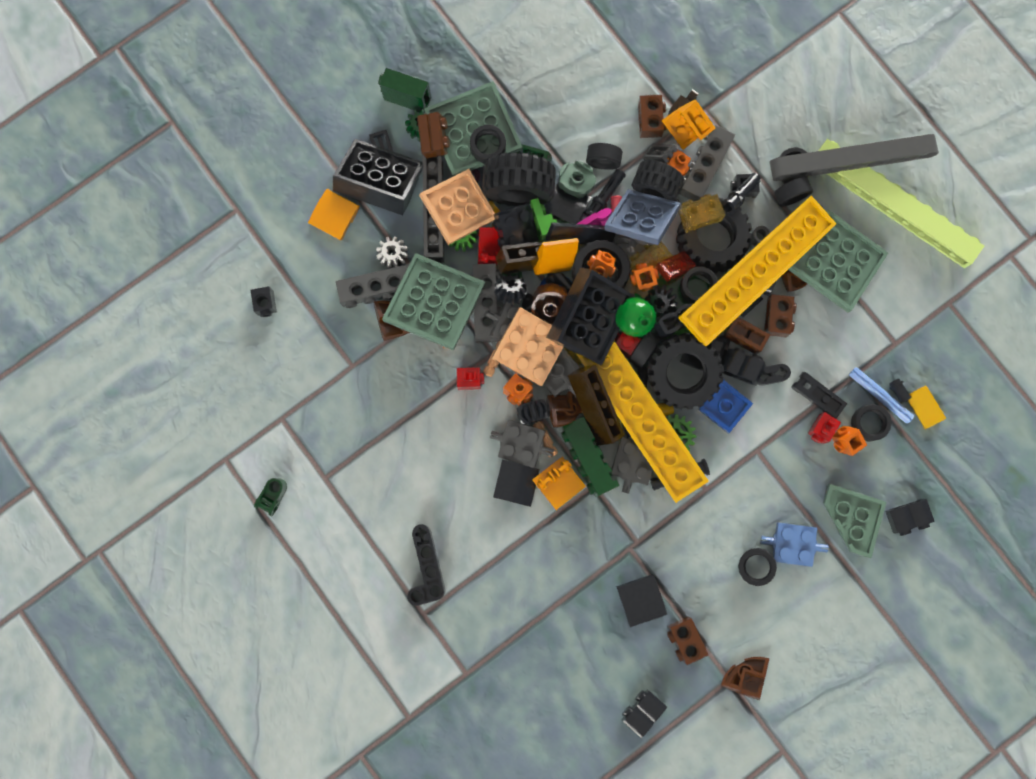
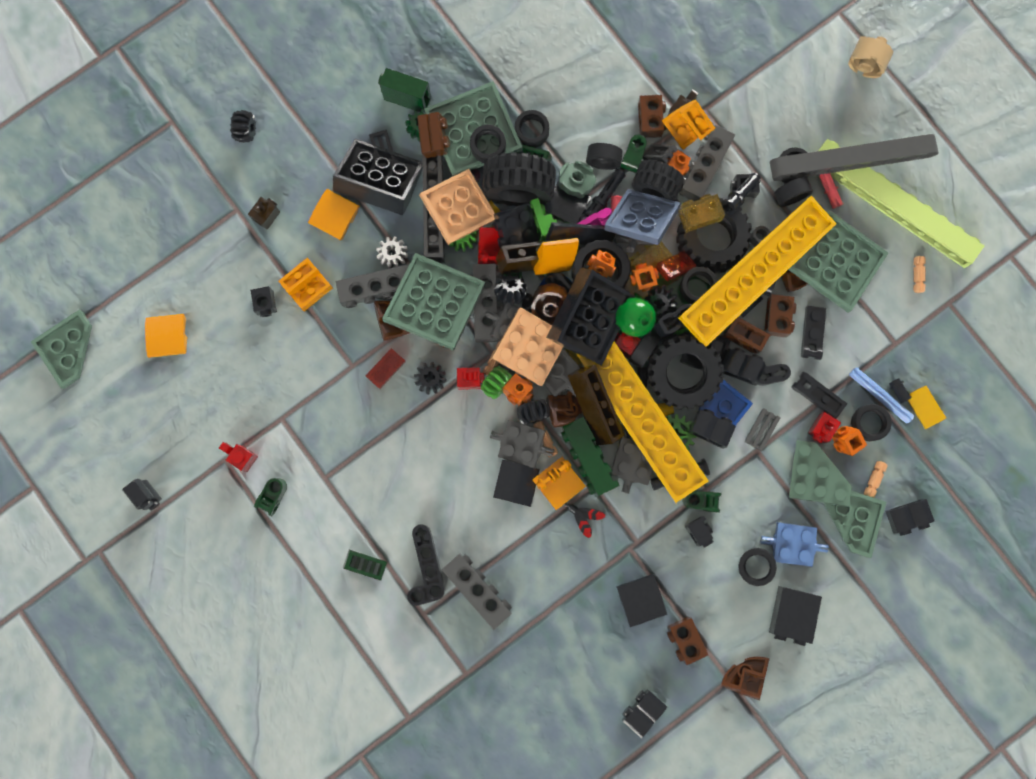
none -> sand green plate [31,310,92,389]
none -> black brick [122,479,162,511]
none -> light orange slope [145,314,187,358]
none -> red brick [219,442,258,472]
none -> black gear [230,110,256,143]
none -> dark brown brick [248,197,280,230]
none -> light orange slope [278,258,333,312]
none -> dark green slope [343,549,387,581]
none -> clear red plate [365,348,406,389]
none -> black gear [414,362,447,395]
none -> dark grey brick [442,554,512,630]
none -> bright green gear [481,366,512,399]
none -> black tyre [515,110,549,148]
none -> piece [565,502,605,538]
none -> dark green piece [620,134,647,173]
none -> dark green piece [682,491,722,513]
none -> black brick [685,516,714,548]
none -> black brick [688,409,736,449]
none -> dark grey tile [744,408,780,451]
none -> black brick [769,586,822,646]
none -> sand green plate [789,440,852,507]
none -> black plate [801,306,826,360]
none -> coral axle [819,173,844,209]
none -> tan brick [848,36,893,78]
none -> light nougat axle [864,461,888,498]
none -> light nougat axle [914,256,926,293]

